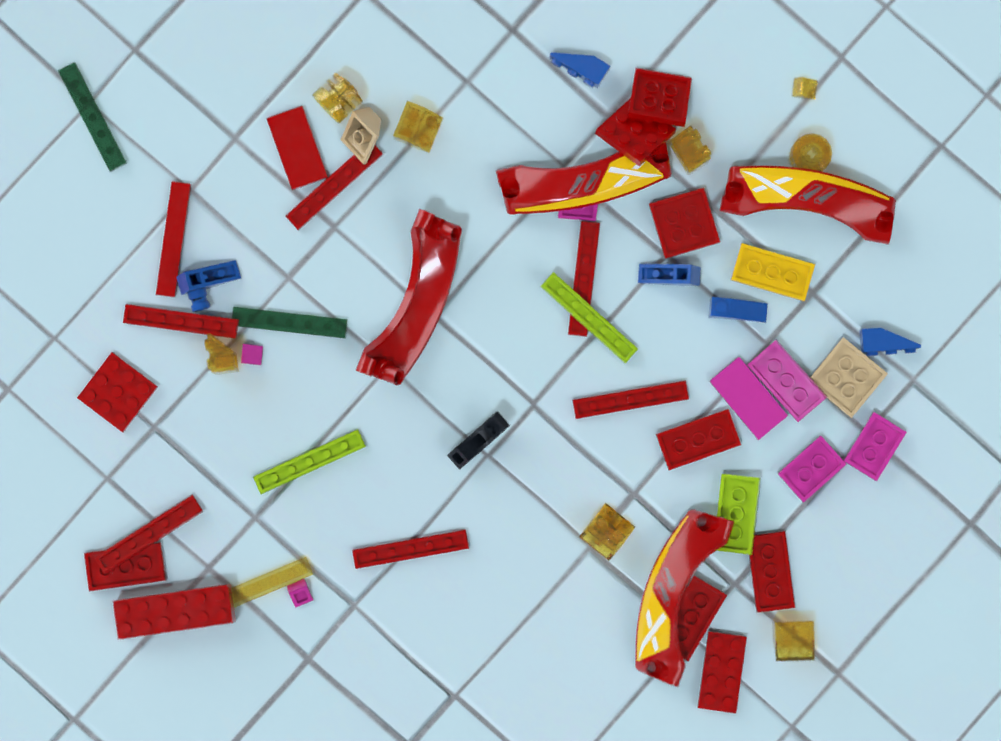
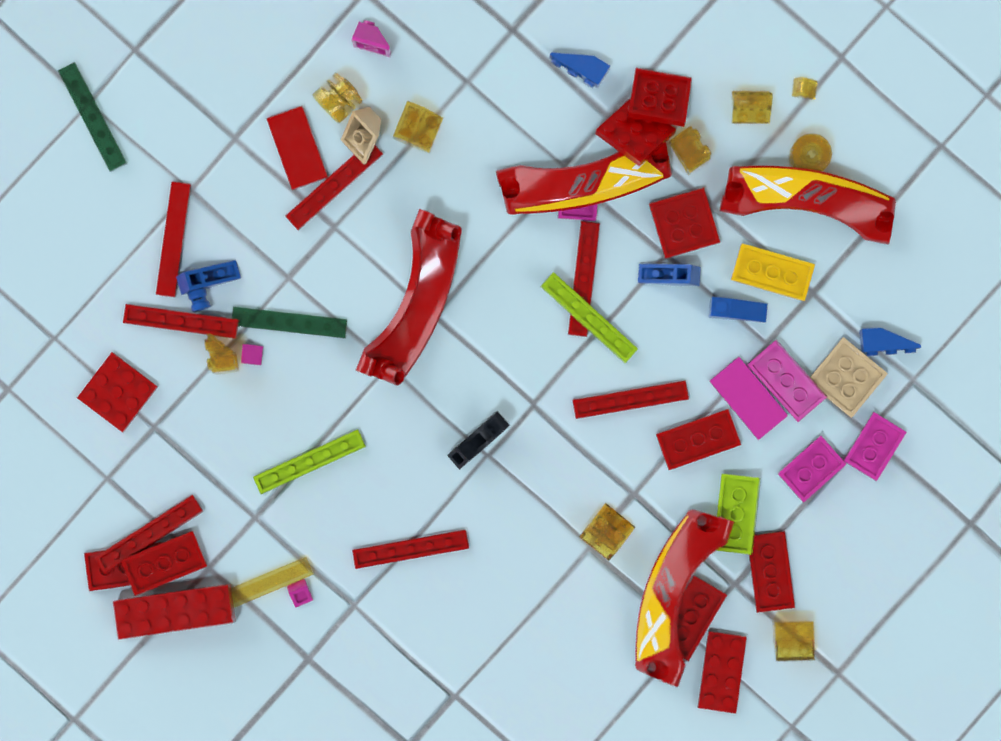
none -> red plate [120,531,207,596]
none -> dark pink slope [352,20,391,57]
none -> clear yellow bracket [731,91,773,124]

